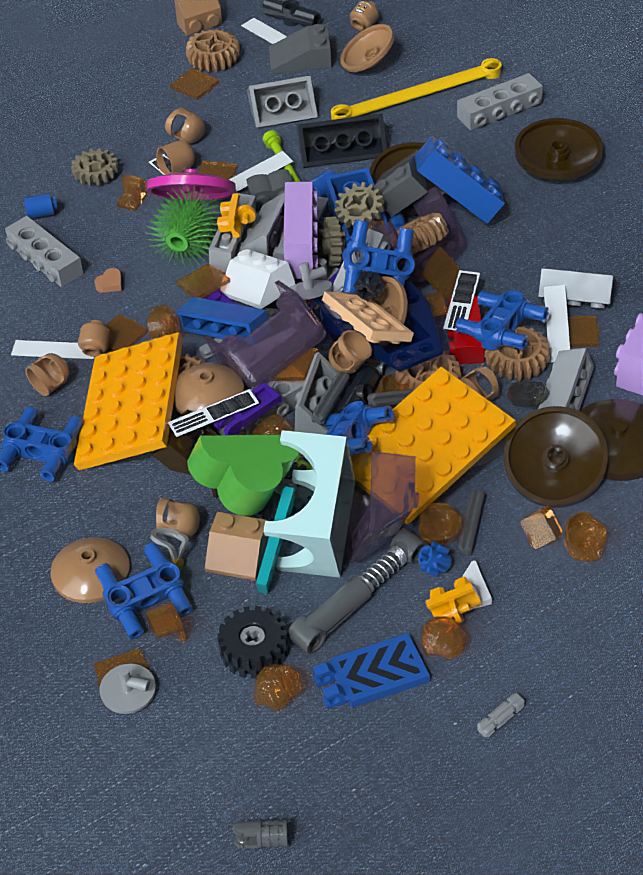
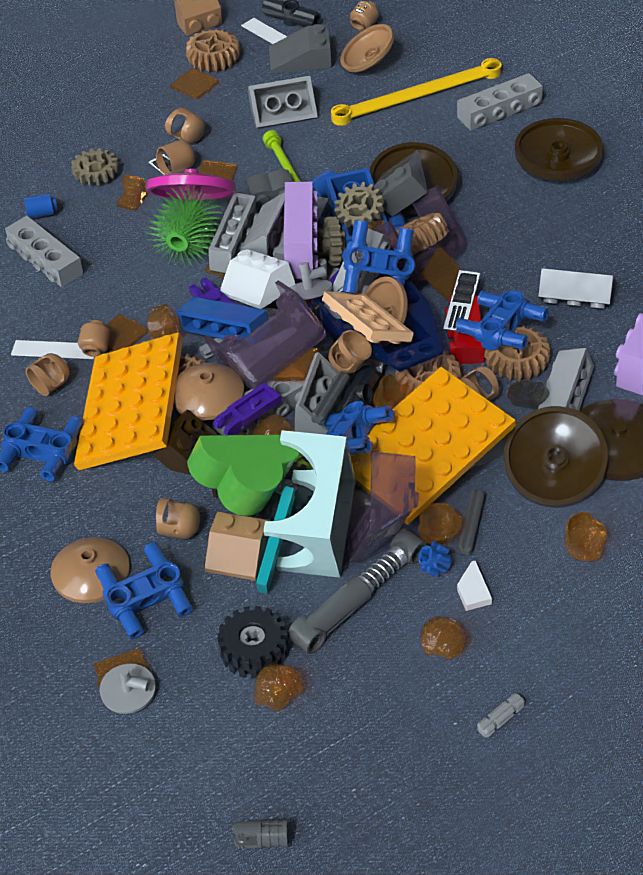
nougat tile [94,268,122,293] -> none
clear orange panel [146,602,186,643] -> none
light grey piece [151,528,189,571] -> none
sticker [168,389,259,437] -> none
clear orange piece [176,264,231,298] -> none
light orange hips [217,193,256,238] -> none
white sticker [229,151,293,192] -> none
black slope [296,113,387,168] -> none
blue tile [313,633,430,709] -> none
black gear [353,271,386,301] -> none
dark grey axle [367,389,415,407] -> none
blue brick [415,136,505,223] -> none
clear orange panel [418,291,448,332] -> none
light orange hips [426,577,482,624] -> none
clear orange panel [519,505,563,549] -> none
white sticker [544,285,570,363] -> none
clear orange piece [568,316,600,347] -> none

